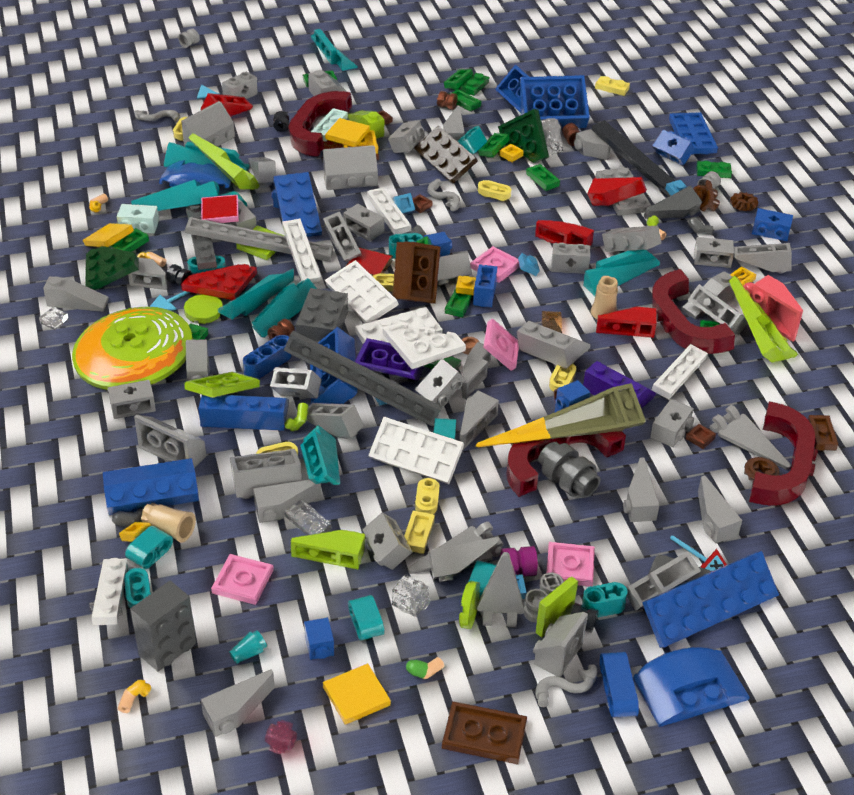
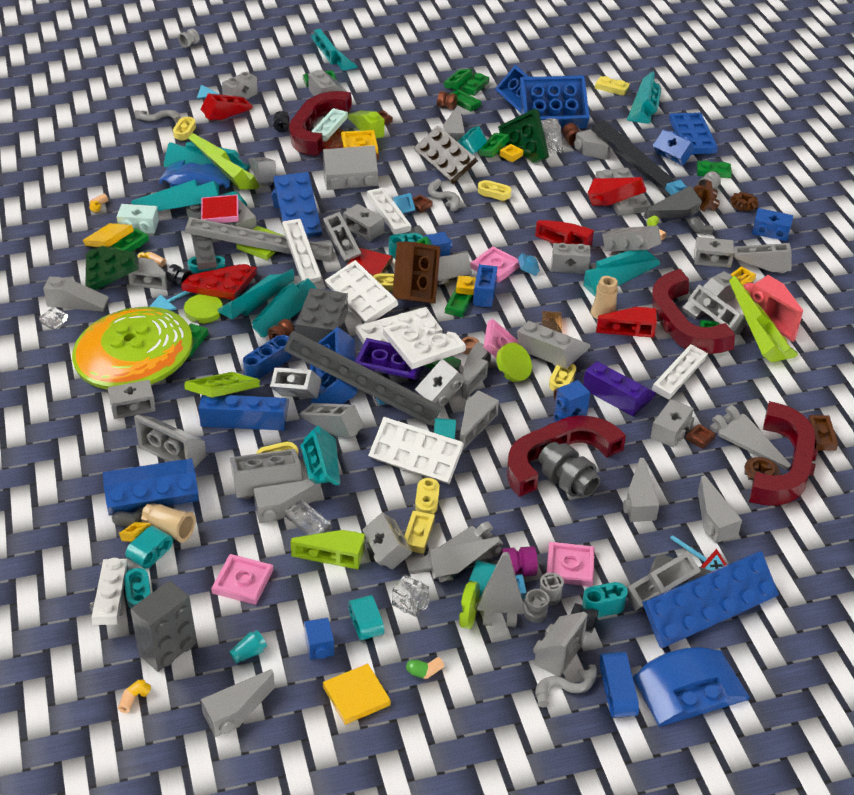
light grey slope [181,101,235,147] -> none
light grey slope [186,339,210,381] -> none
clear pink gear [265,720,297,755] -> none
lime arm [285,403,308,431] -> none
yellow tile [325,118,370,147] -> none
light grey brick [388,121,425,153] -> none
reddish brown tile [442,701,527,764] -> none
olive plate [475,383,646,447] -> none
green plate [526,164,560,191] -> none
lime tile [536,576,578,638] -> none
none -> lime tile [496,343,532,382]
none -> teal wedge [627,72,662,124]

